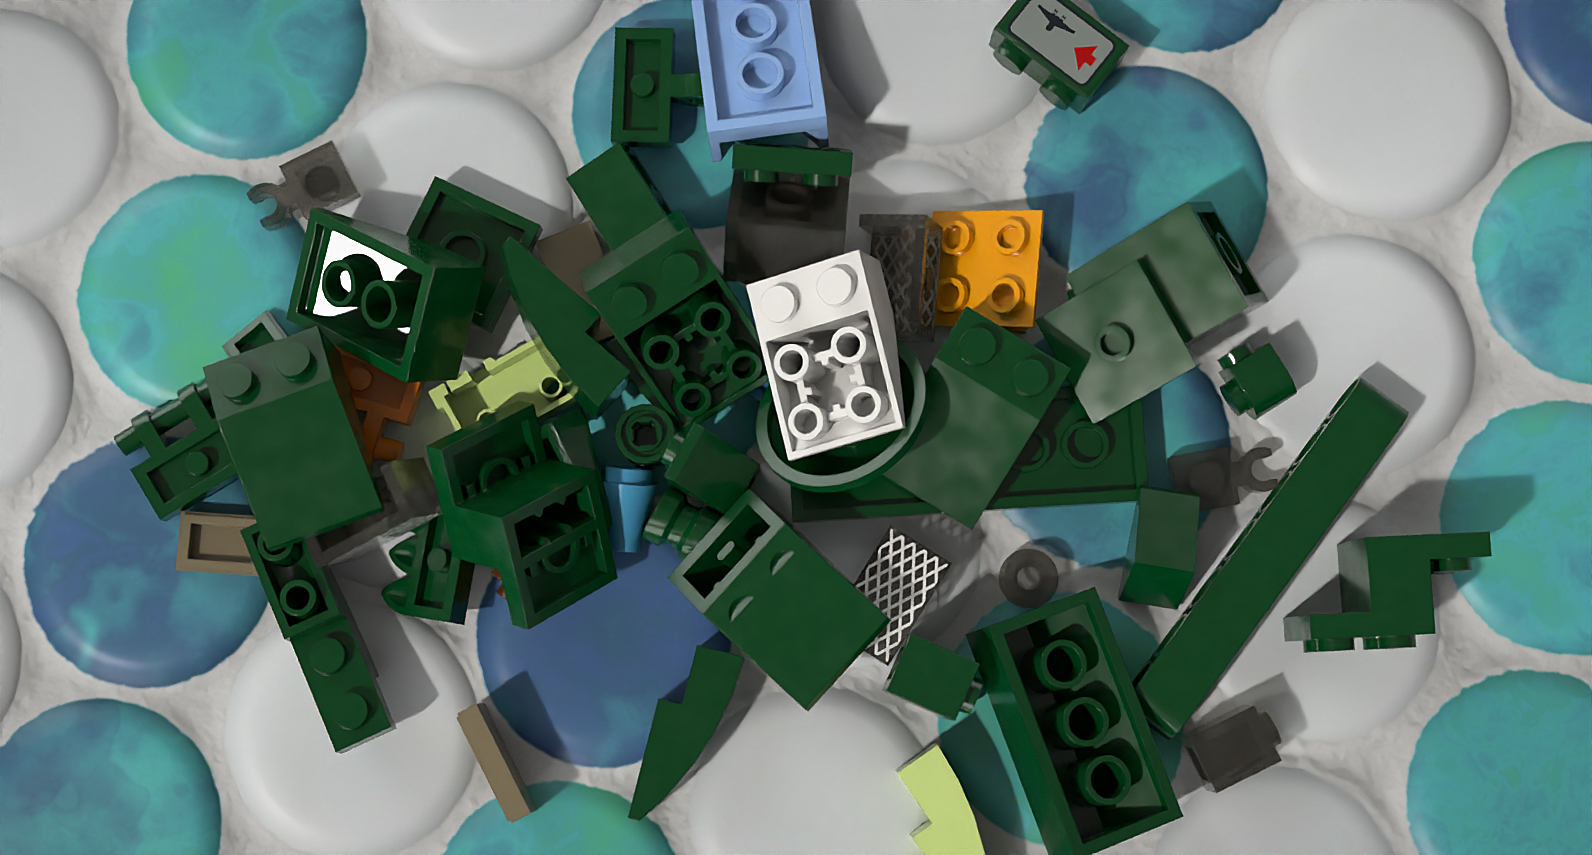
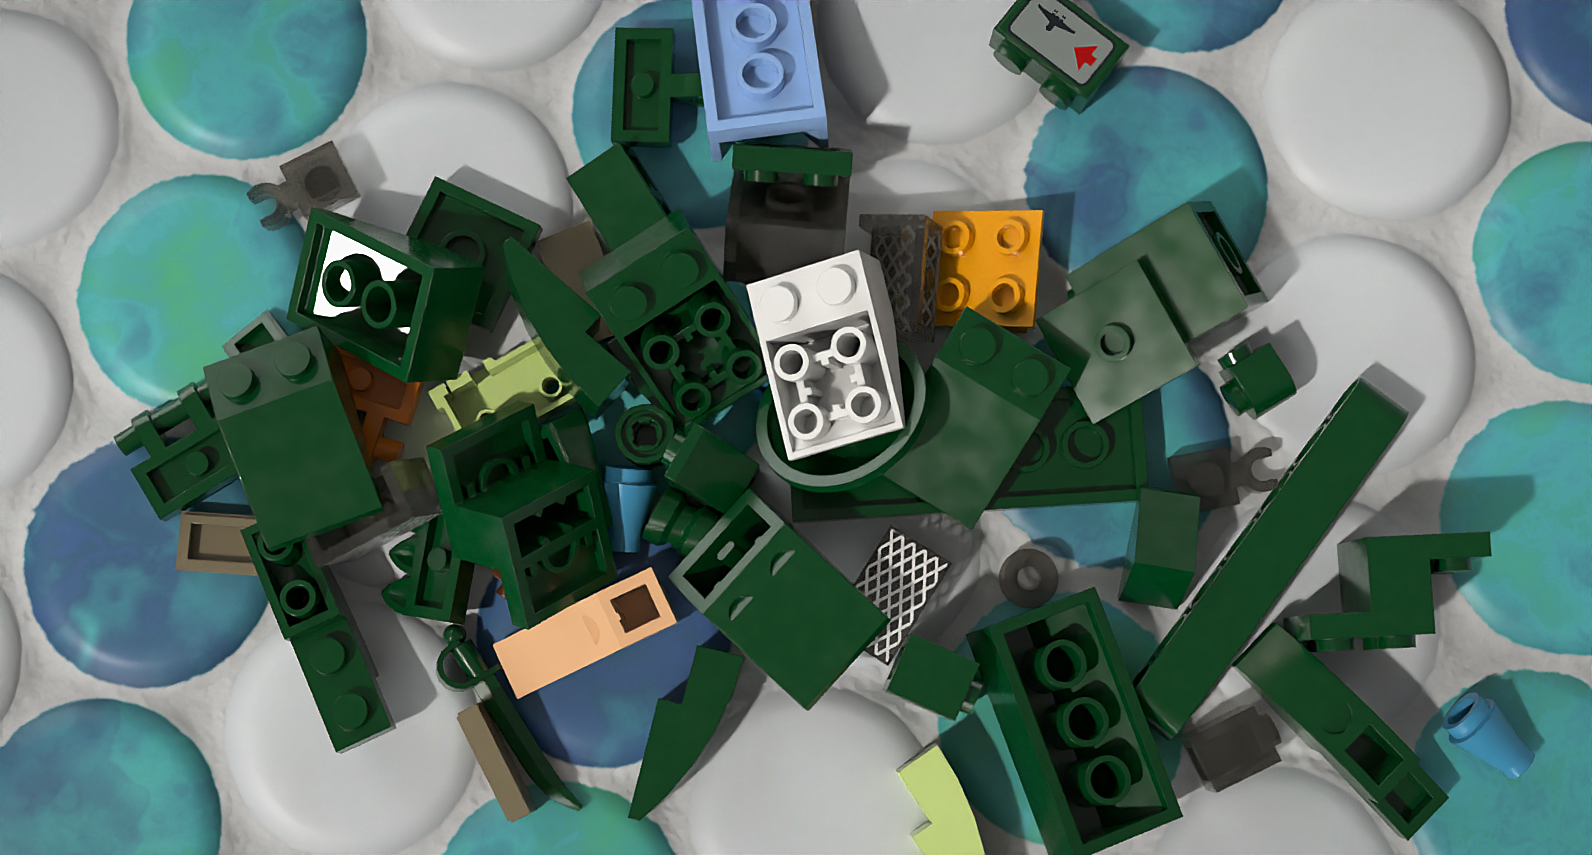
none -> dark green sword [436,624,582,811]
none -> light nougat slope [493,567,680,699]
none -> dark green slope [1231,622,1449,841]
none -> dark azure cone [1443,692,1535,779]

